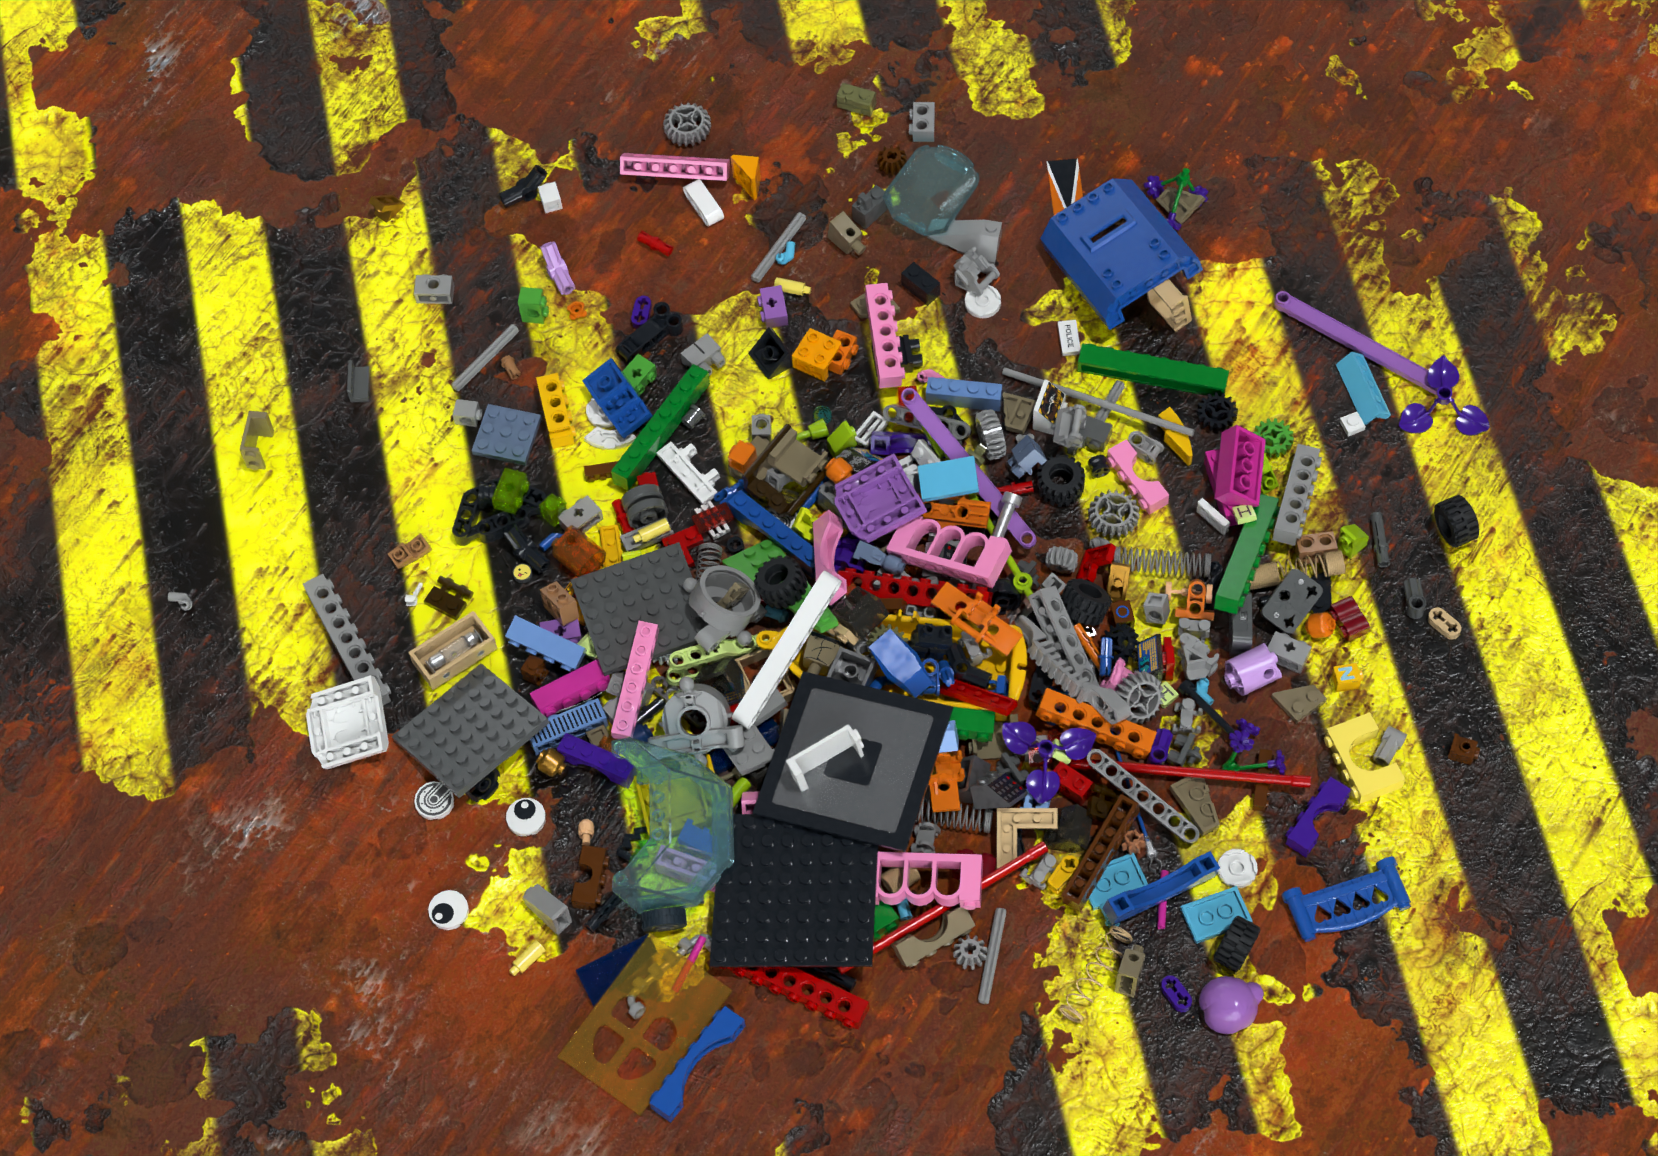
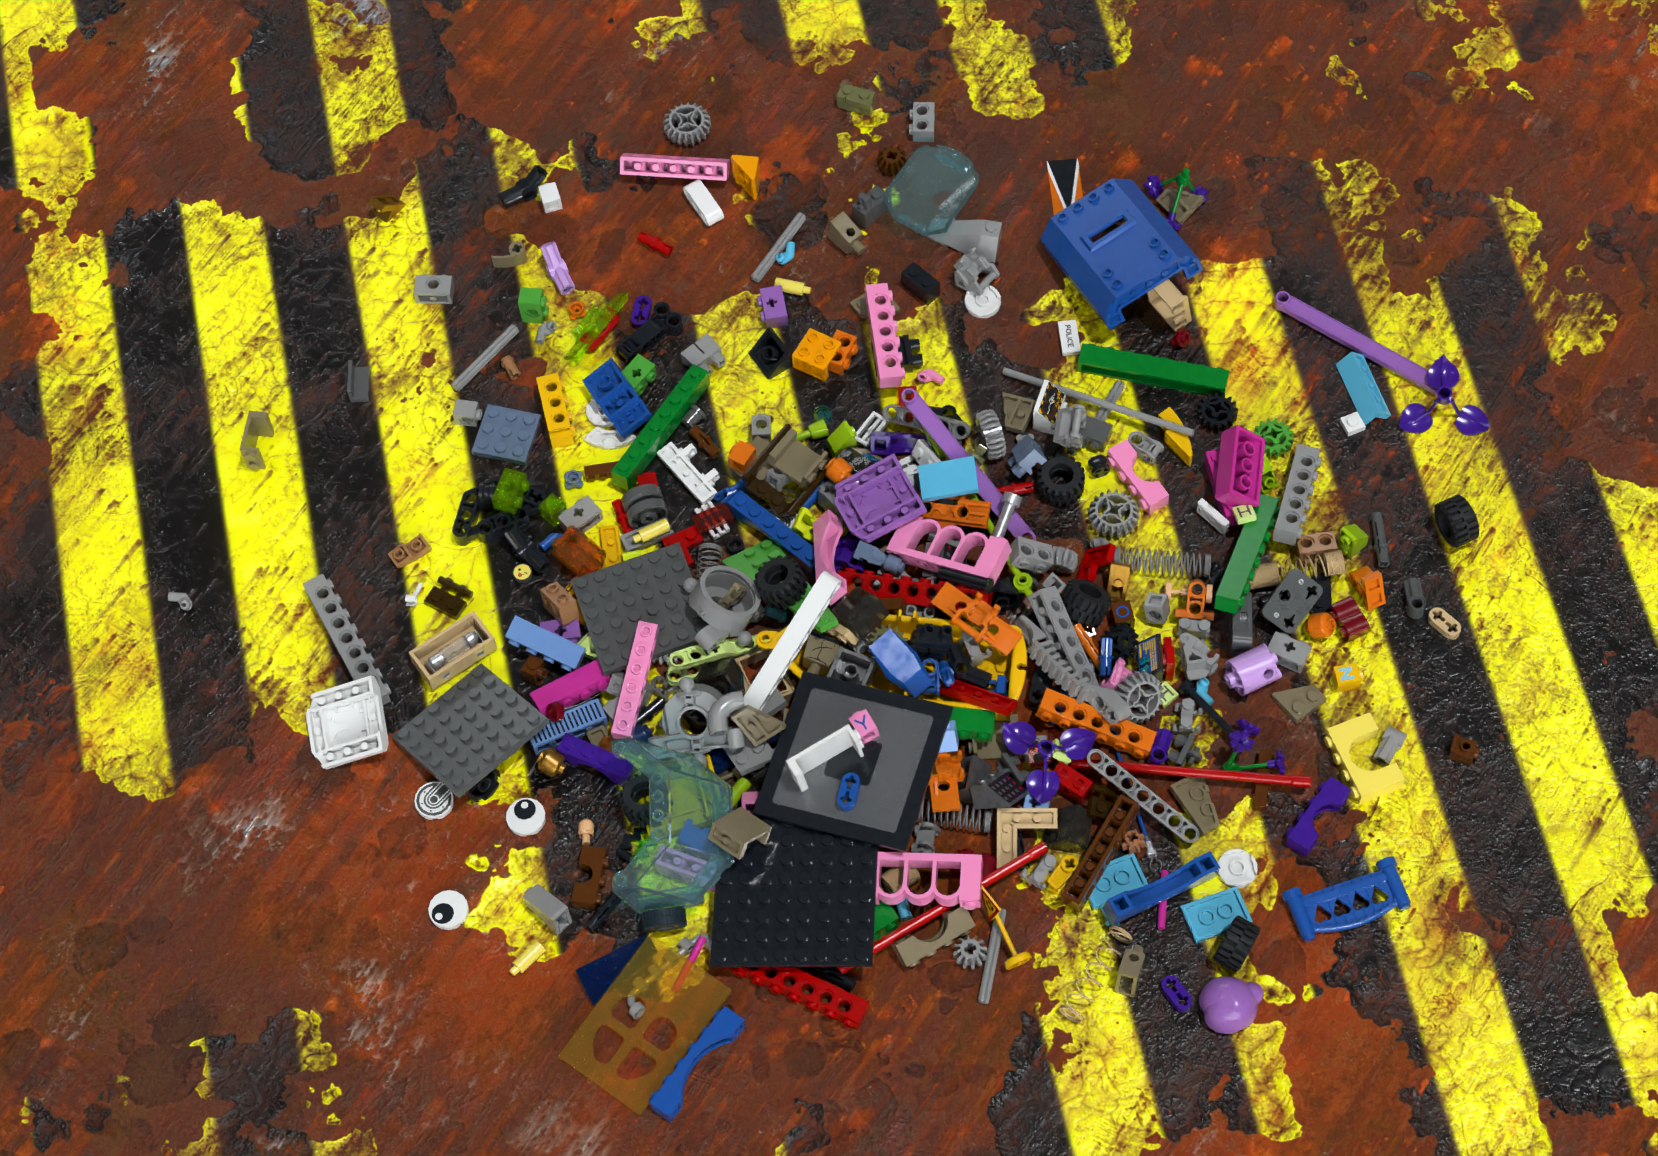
blue arm [869,676,894,689] -> none
medium blue brick [926,377,1002,411] -> none
none -> dark tan panel [491,241,527,268]
none -> light grey arm [535,321,557,345]
none -> dark red tile [546,701,564,722]
none -> clear neon green piece [564,292,629,360]
none -> sand blue plate [564,470,584,489]
none -> black tyre [619,772,673,828]
none -> reddish brown pin [689,425,721,459]
none -> dark tan panel [707,807,772,859]
none -> light grey cylinder [708,690,745,737]
none -> dark tan wing [731,705,786,747]
none -> blue beam [837,773,861,811]
none -> bright pink brick [848,709,880,745]
none -> black axle [938,568,994,594]
none -> yellow piece [982,886,1032,970]
none -> light grey brick [1009,536,1053,574]
none -> dark red plate [1169,328,1190,347]
none -> orange tile [1348,565,1386,611]

